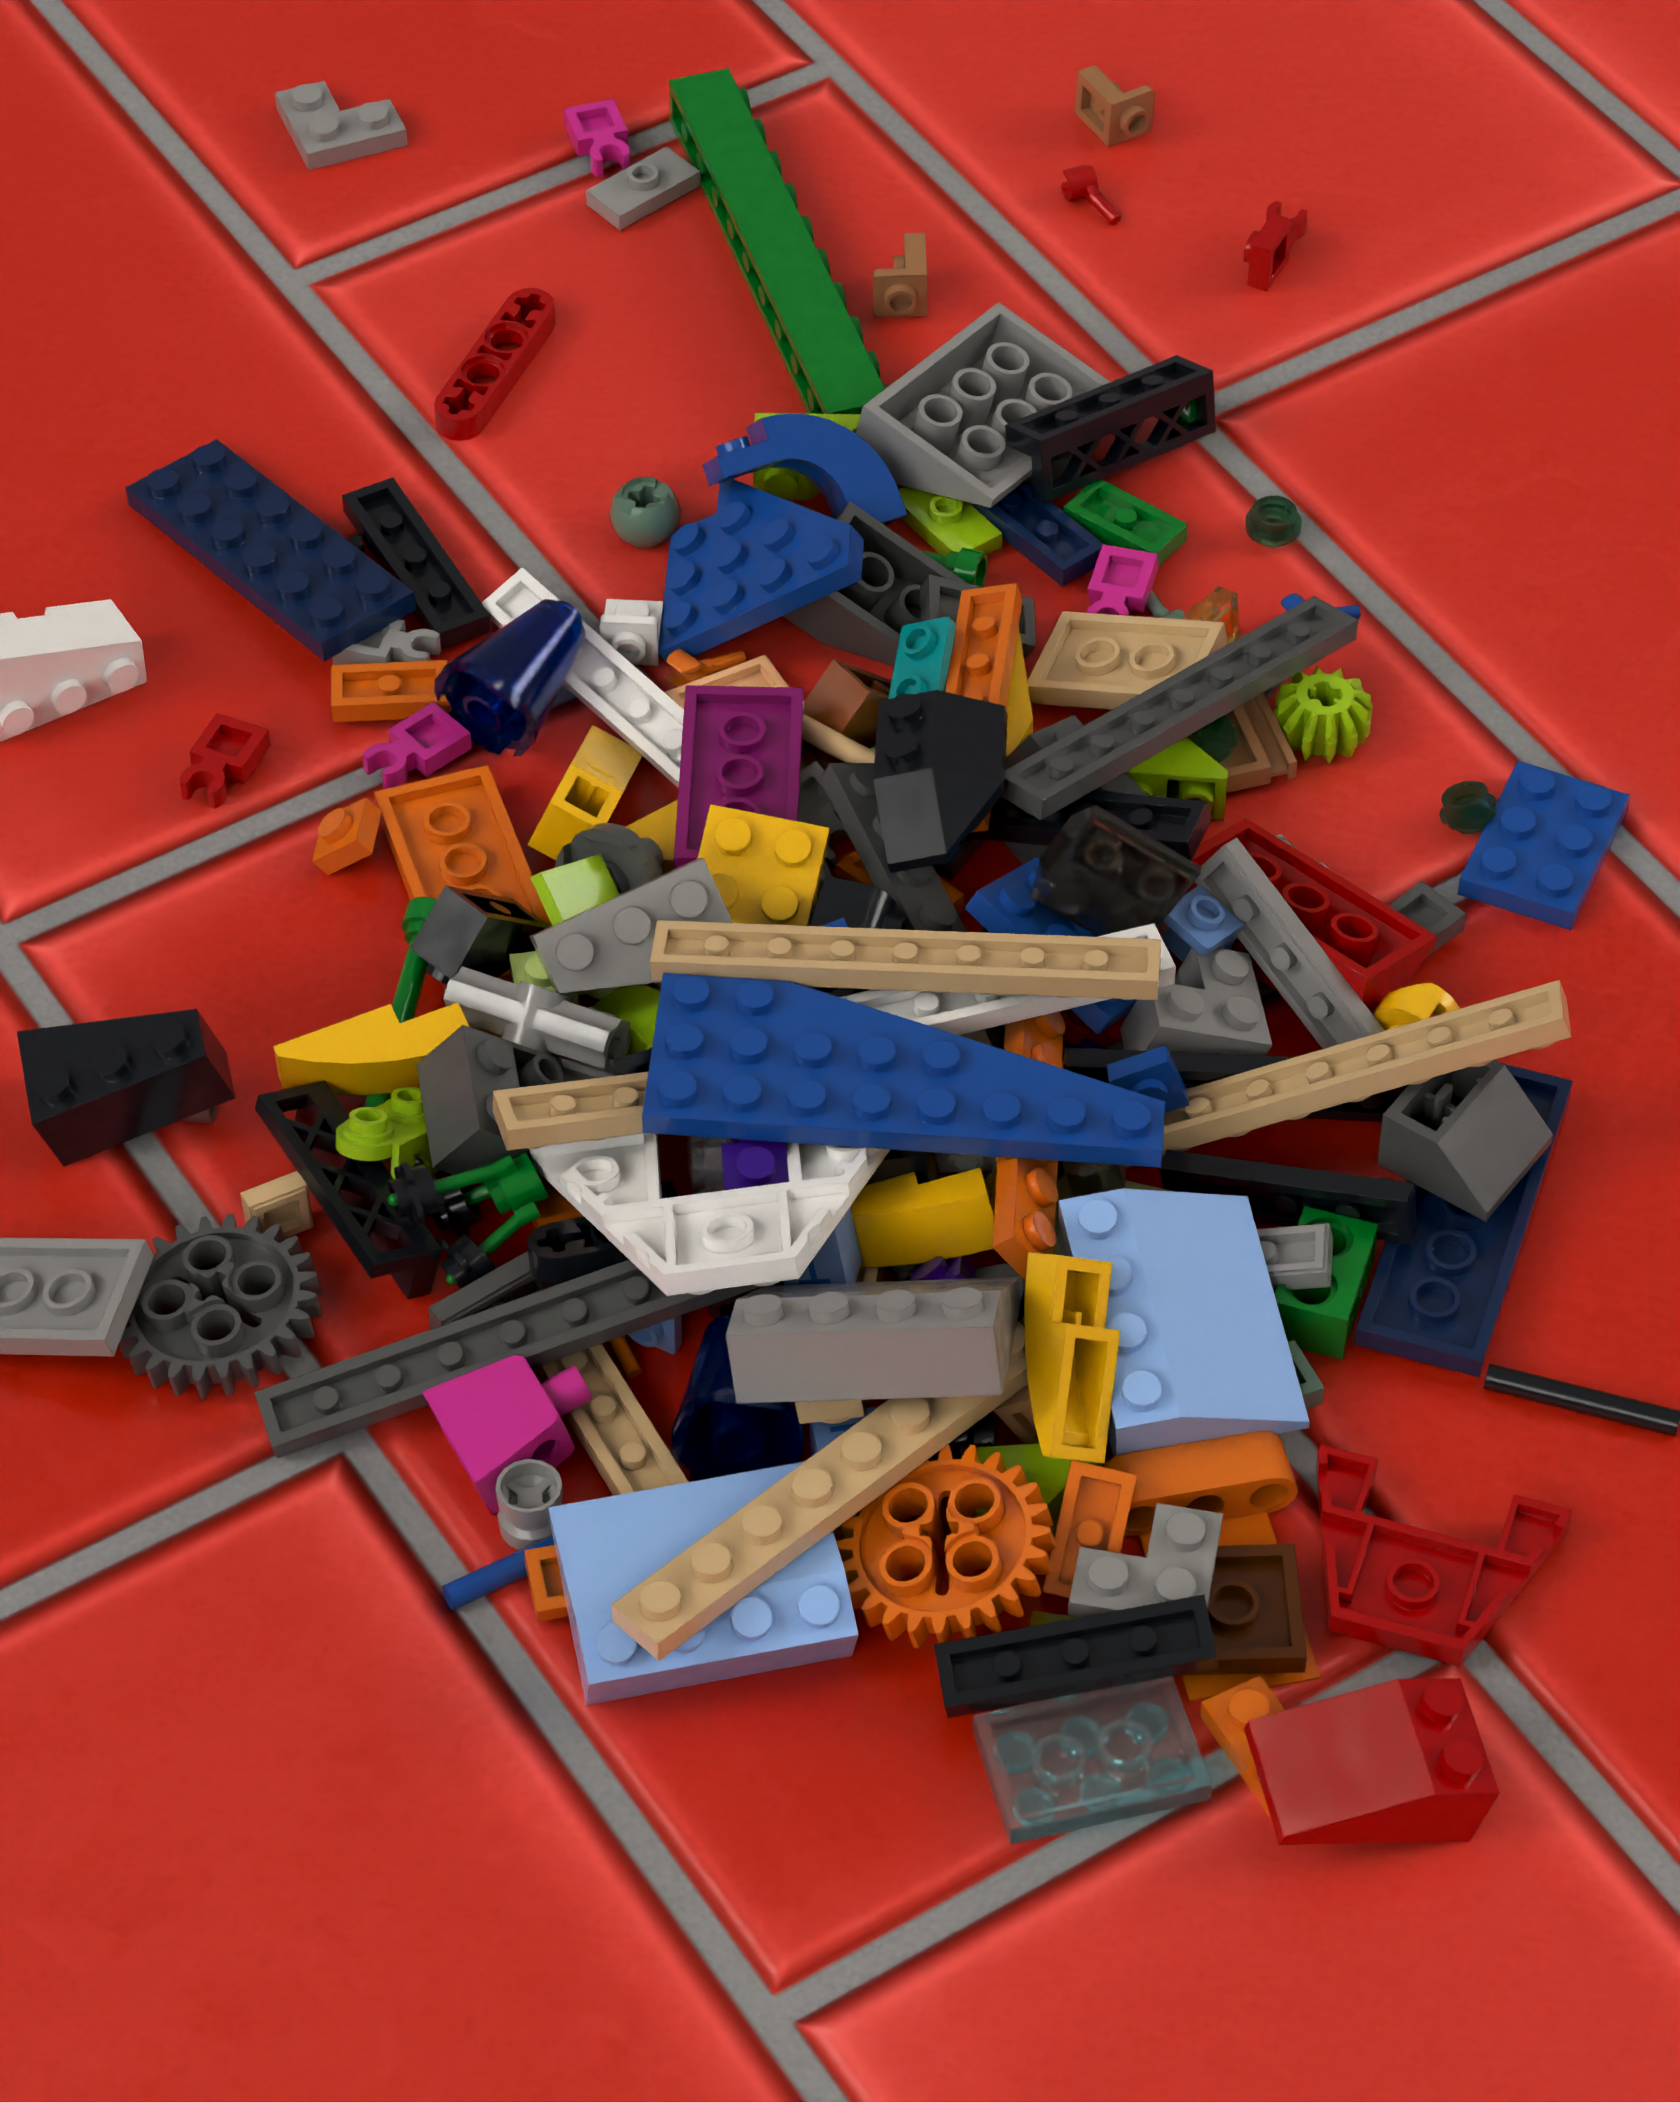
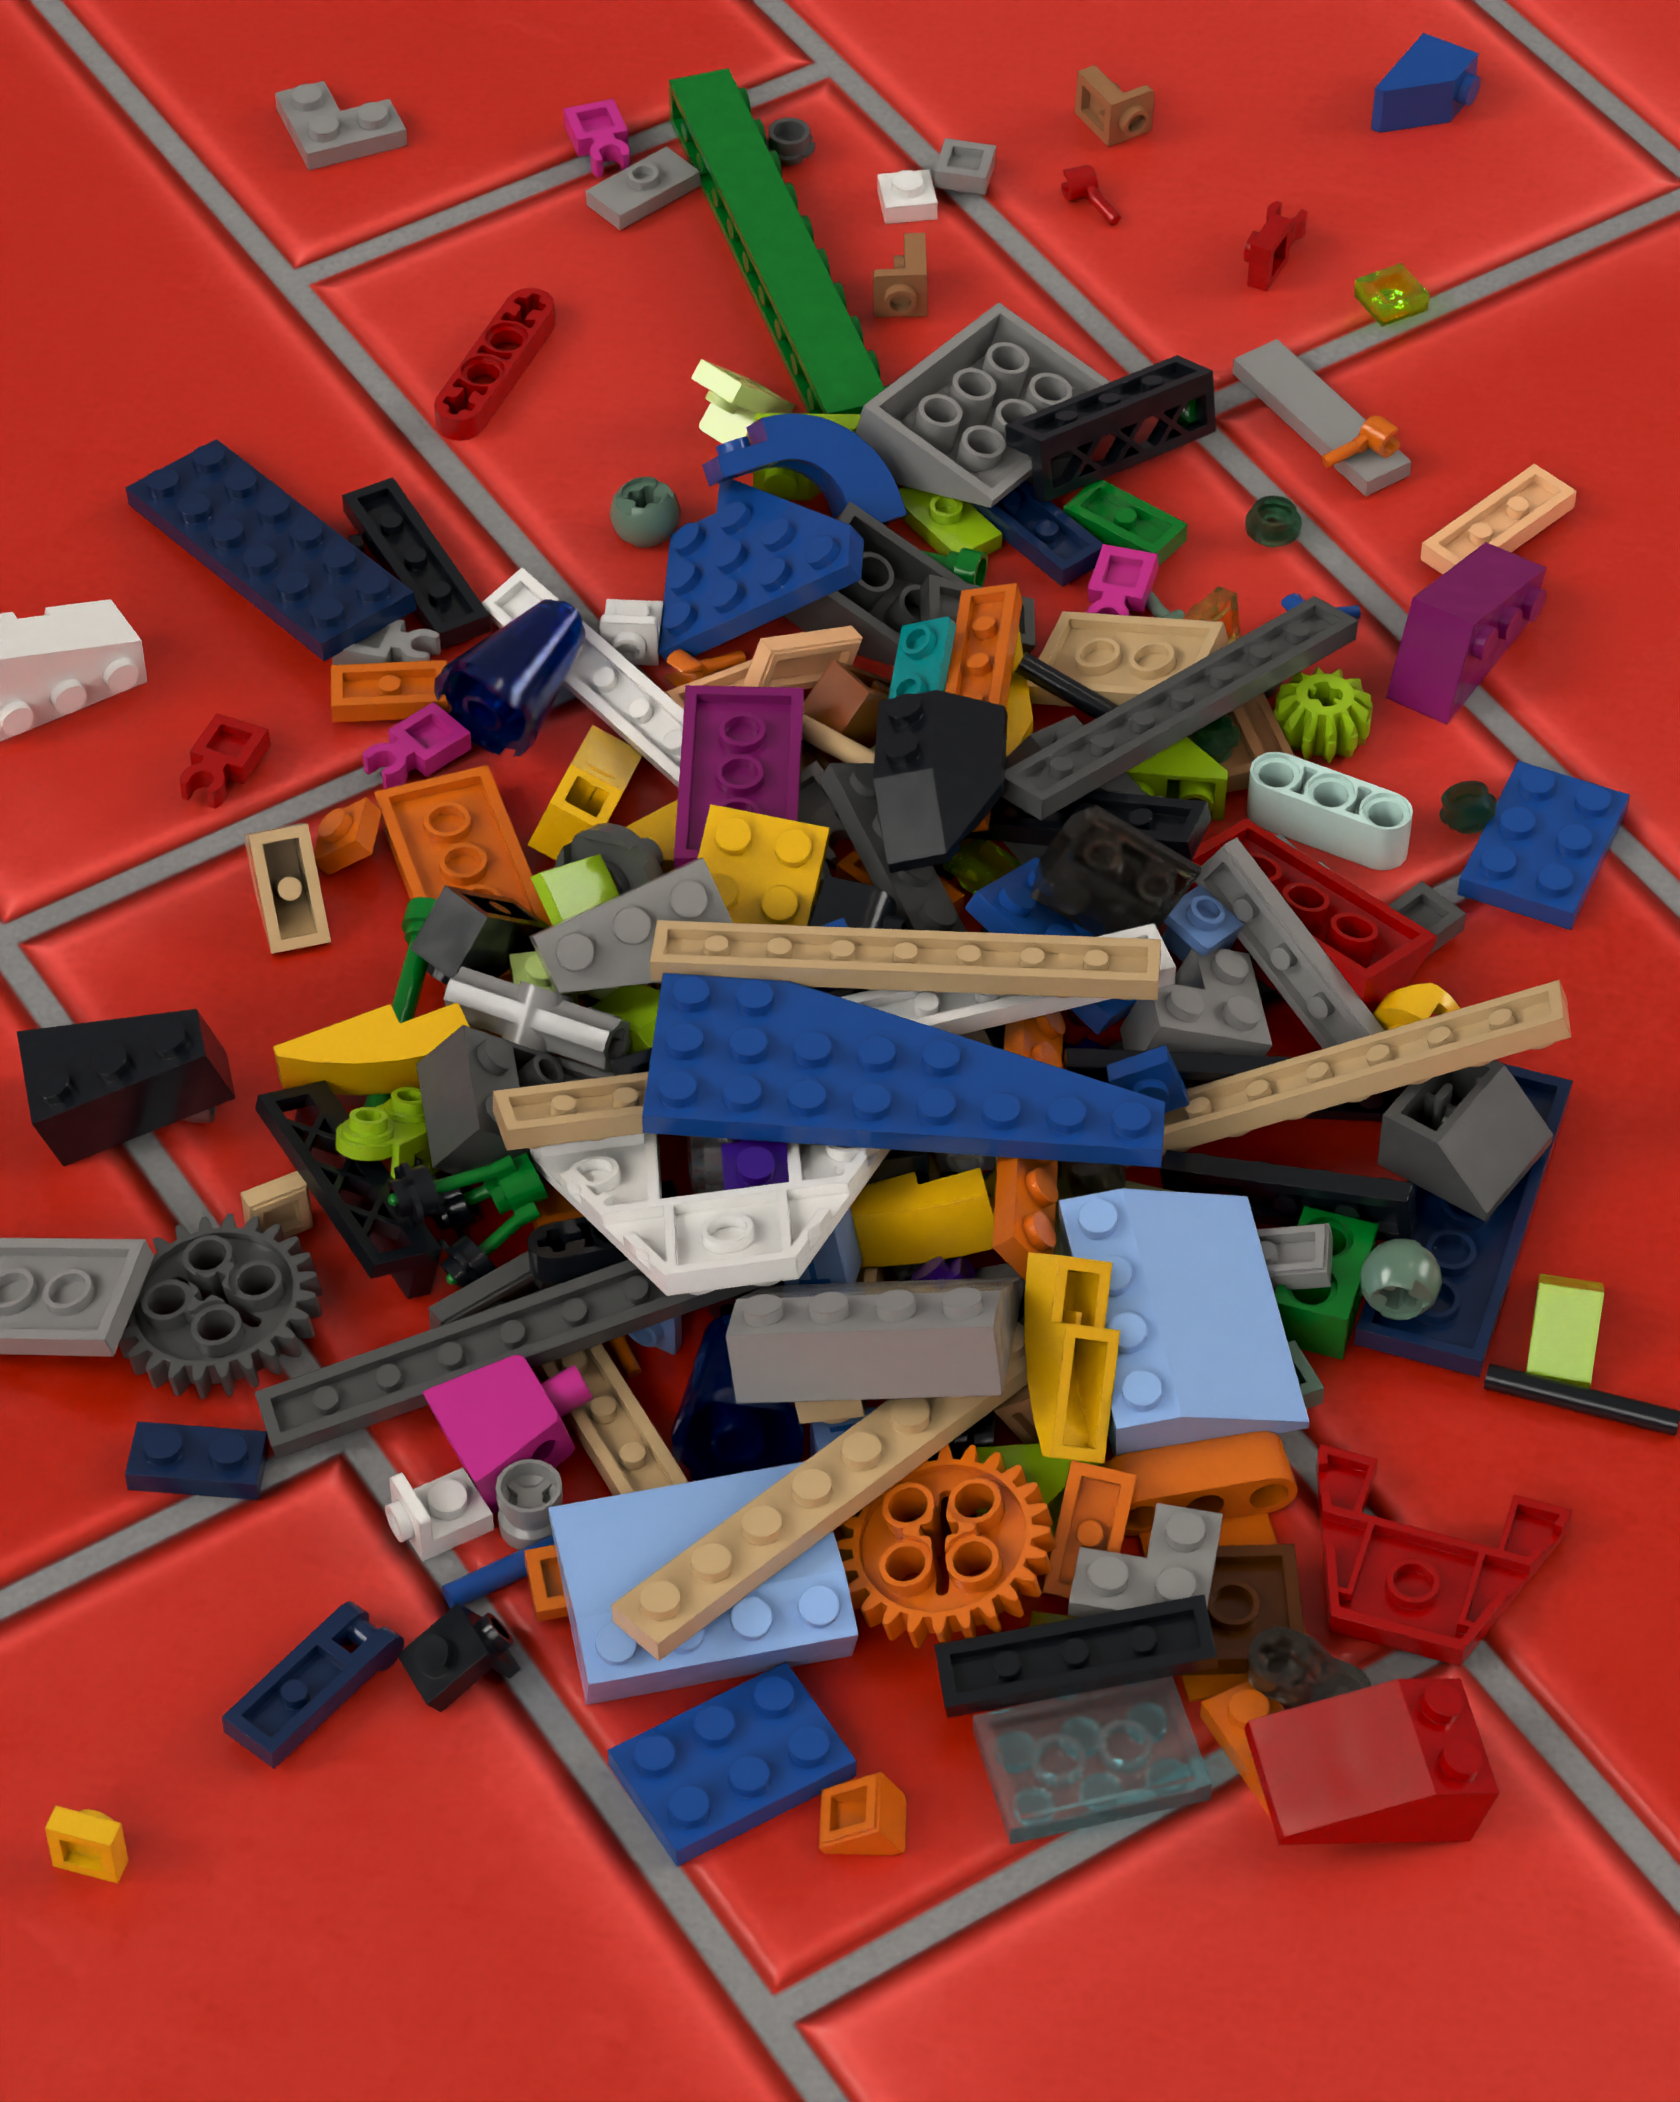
none -> yellow plate [45,1806,129,1884]
none -> dark blue plate [125,1421,269,1500]
none -> dark blue plate [222,1601,405,1769]
none -> tan slope [243,823,331,954]
none -> white bracket [385,1467,494,1562]
none -> black bracket [397,1603,520,1712]
none -> blue plate [608,1662,857,1867]
none -> yellowish green slope [691,359,795,444]
none -> light nougat tile [743,625,863,689]
none -> dark grey plate [766,118,815,166]
none -> orange slope [819,1772,907,1856]
none -> white plate [877,169,938,224]
none -> light grey plate [934,138,996,195]
none -> clear neon green plate [942,838,1023,894]
none -> black bar [1015,652,1118,719]
none -> light grey tile [1232,339,1411,496]
none -> light aqua beam [1246,752,1413,870]
none -> clear smoke piece [1246,1626,1371,1709]
none -> orange hand [1321,415,1400,468]
none -> clear neon green plate [1354,263,1430,327]
none -> sand green piece [1359,1238,1442,1320]
none -> blue slope [1371,33,1481,133]
none -> magenta wedge [1386,542,1546,725]
none -> light nougat plate [1420,463,1577,574]
none -> lime slope [1526,1273,1604,1388]

